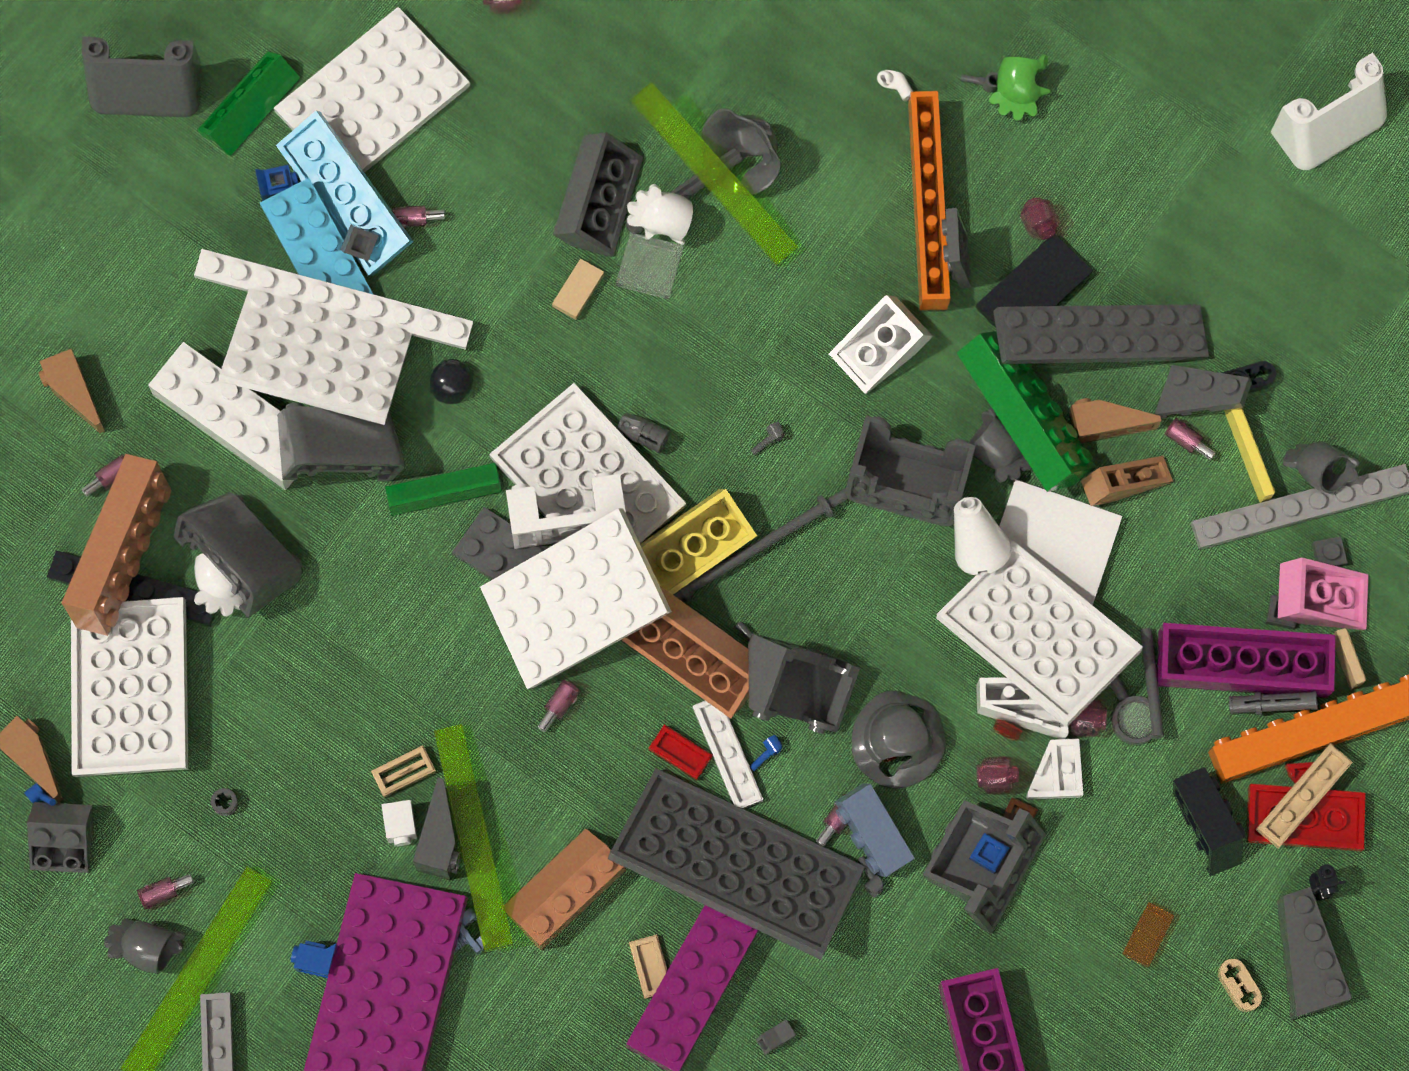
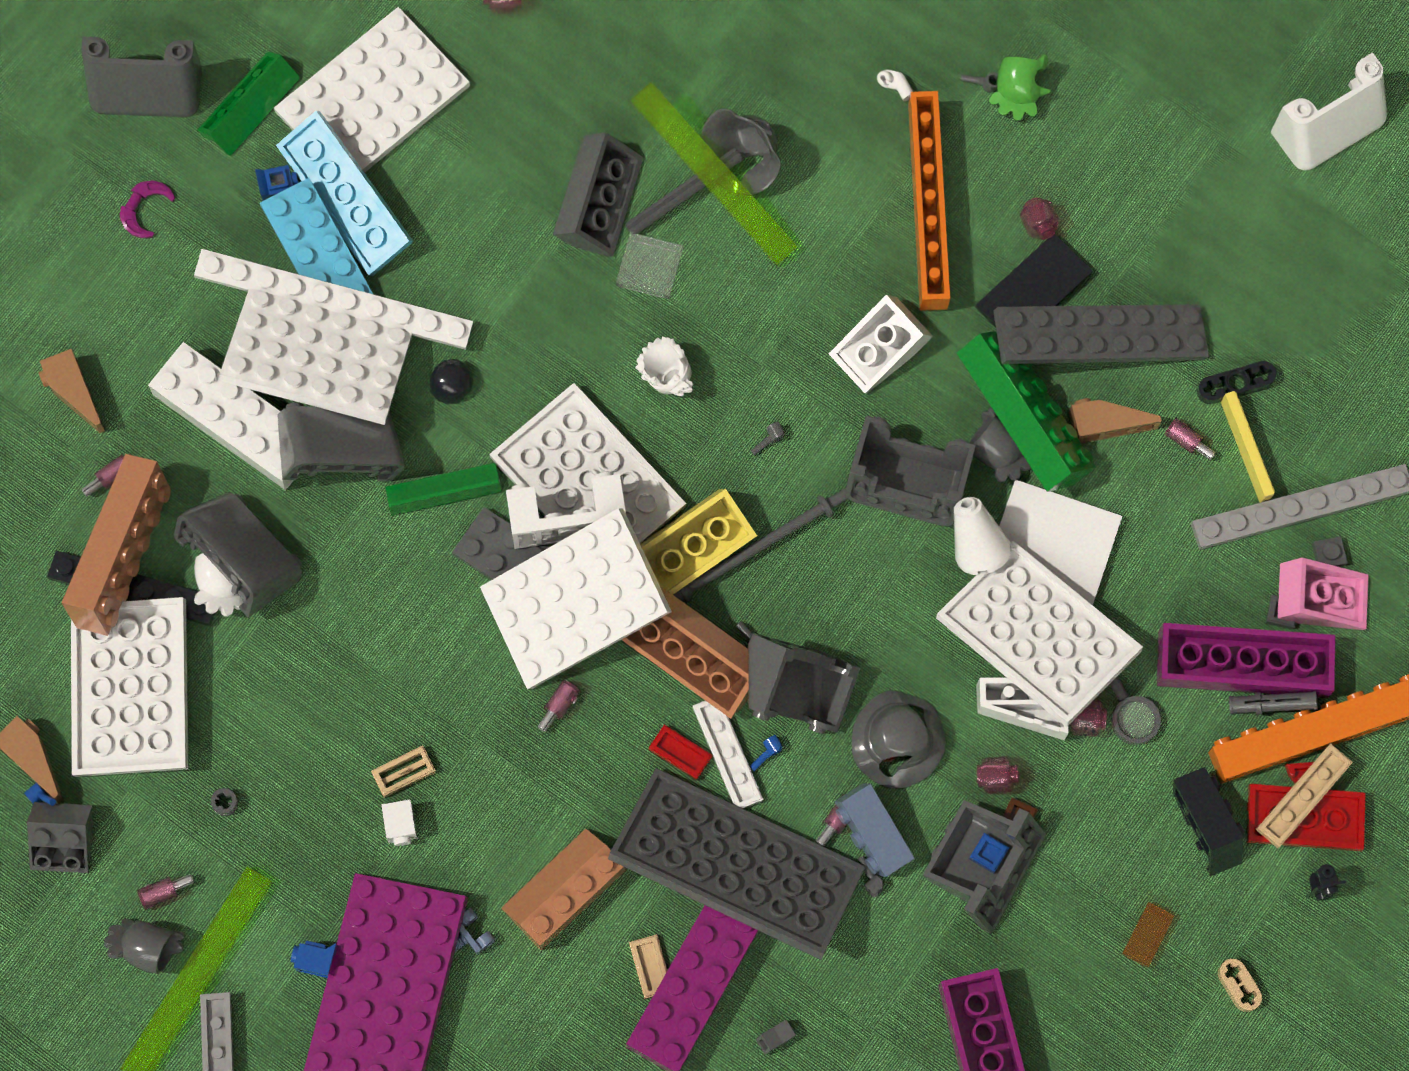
dark grey plate [340,224,379,261] -> none
clear pink piece [392,205,445,228] -> none
dark grey slope [413,778,462,880] -> none
clear neon green tile [434,724,513,952] -> none
tan tile [552,259,604,320] -> none
dark grey hinge [617,413,671,454] -> none
white piece [627,184,693,245] -> none
dark grey plate [942,208,971,289] -> none
clear red tile [993,719,1023,741] -> none
white wing [1026,739,1083,800] -> none
medium nougat slope [1081,456,1173,506] -> none
dark grey bar [1140,628,1164,739] -> none
dark grey wing [1155,365,1252,419] -> none
dark grey wedge [1277,887,1352,1021] -> none
dark grey piece [1283,441,1360,493] -> none
tan tile [1333,628,1366,690] -> none
none -> magenta piece [120,180,175,238]
none -> white hair [636,336,693,396]

